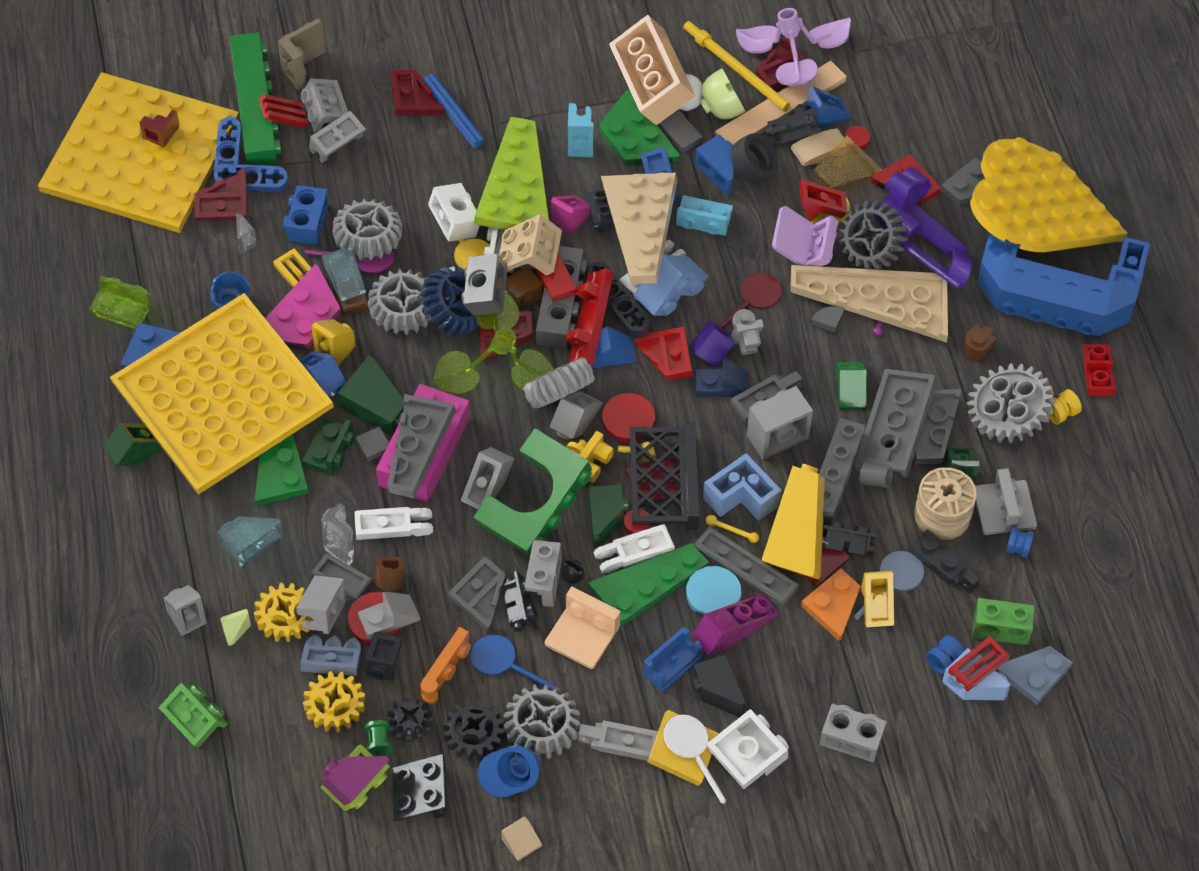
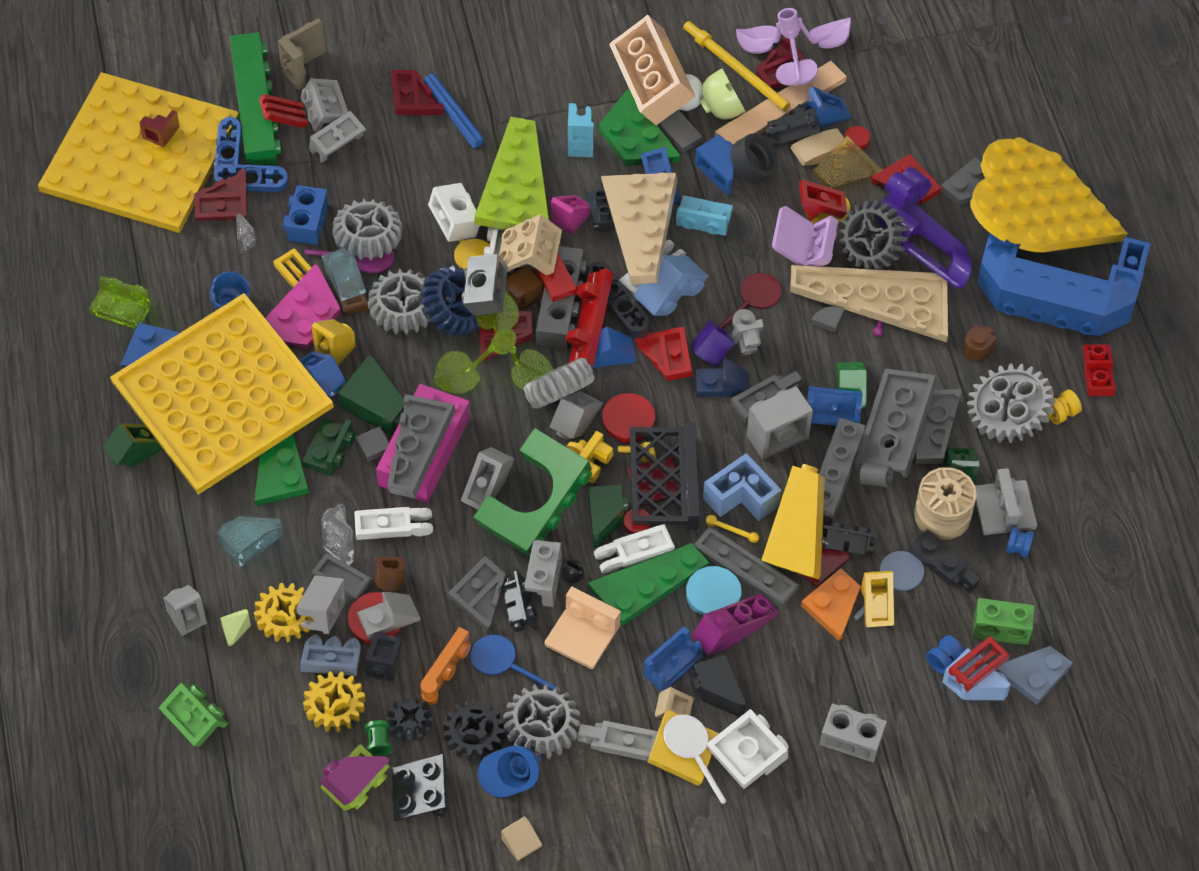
none -> tan slope [655,687,694,719]
none -> blue hinge [807,386,862,426]

